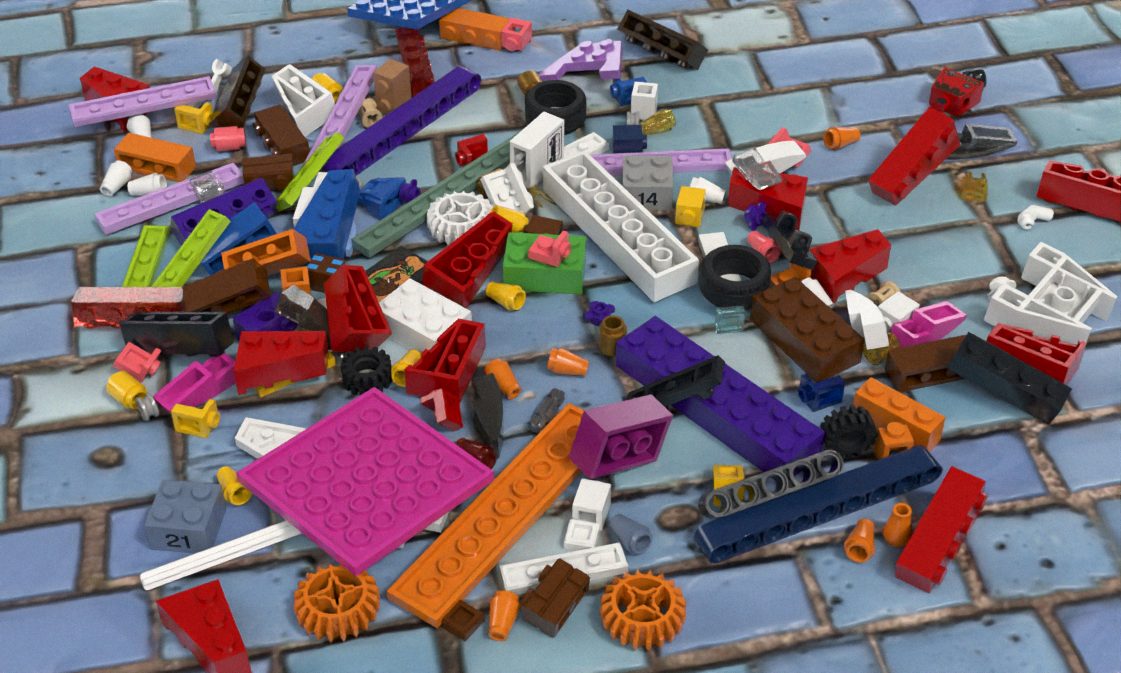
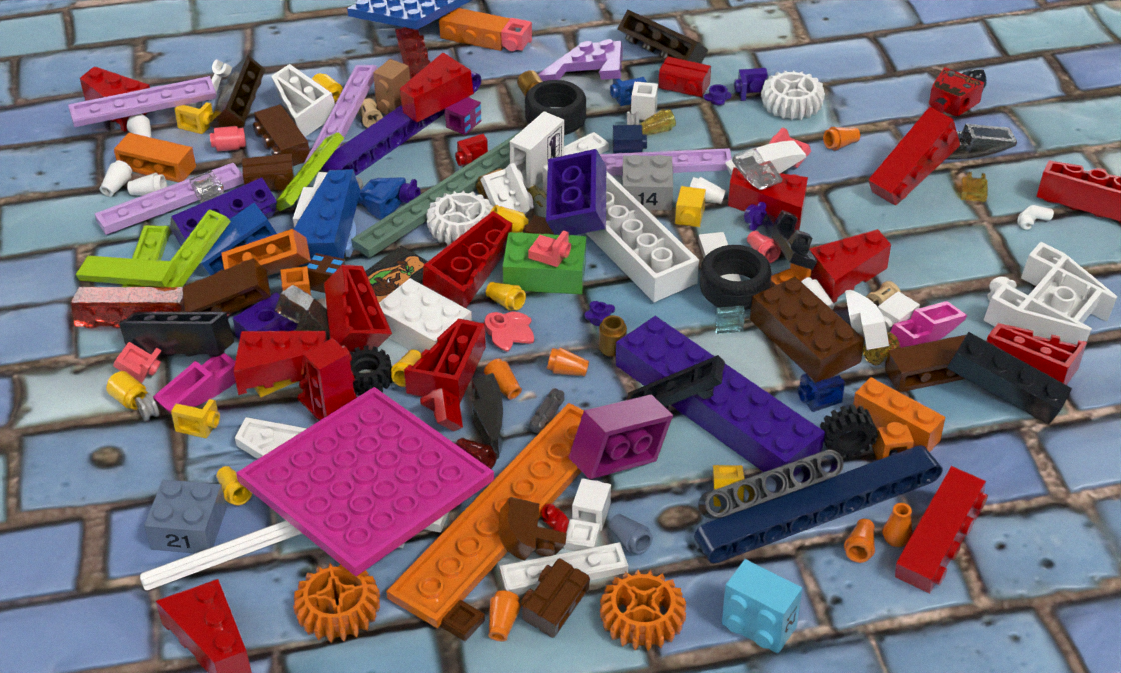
none -> lime tile [76,256,177,287]
none -> red wedge [297,338,357,421]
none -> red wedge [400,52,474,122]
none -> magenta brick [445,97,482,135]
none -> coral plate [484,312,534,352]
none -> reddish brown brick [498,497,567,561]
none -> red arm [540,503,569,533]
none -> dark purple brick [546,149,607,235]
none -> red brick [658,56,711,98]
none -> dark purple plate [704,84,732,105]
none -> medium azure brick [722,559,803,654]
none -> dark purple bracket [734,68,768,101]
none -> white gear [761,70,825,120]

